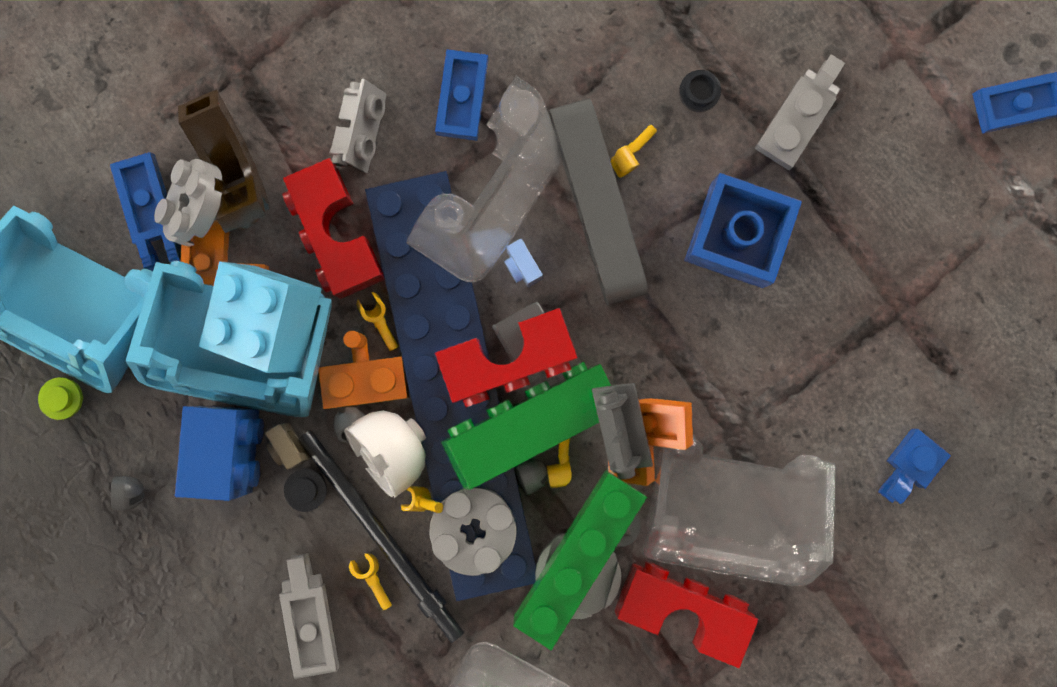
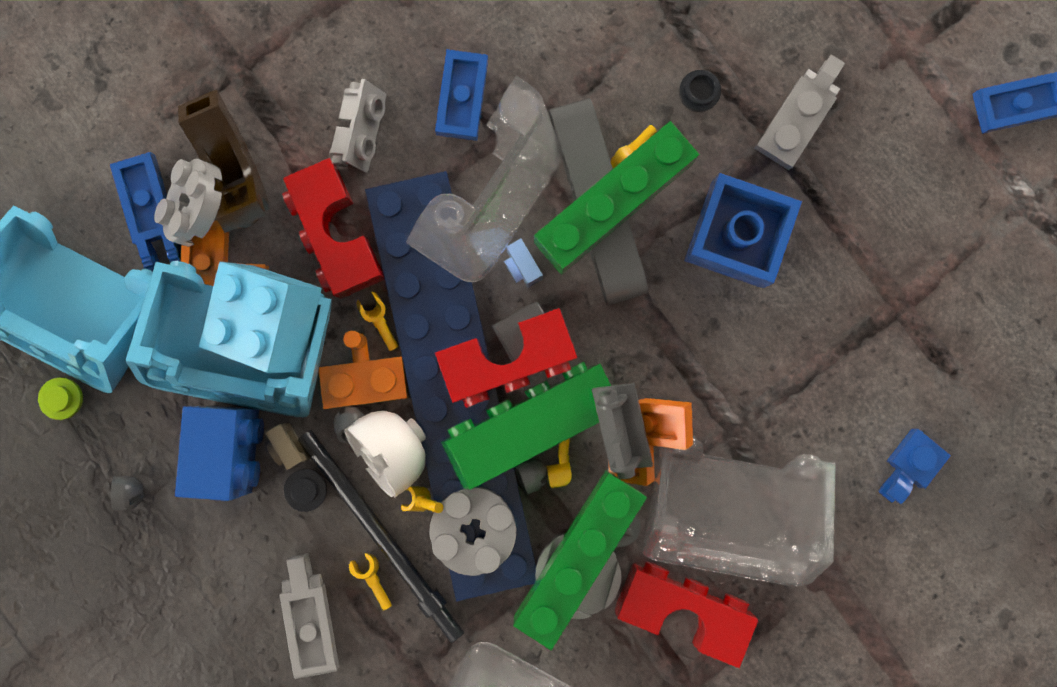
none -> green brick [534,121,700,275]

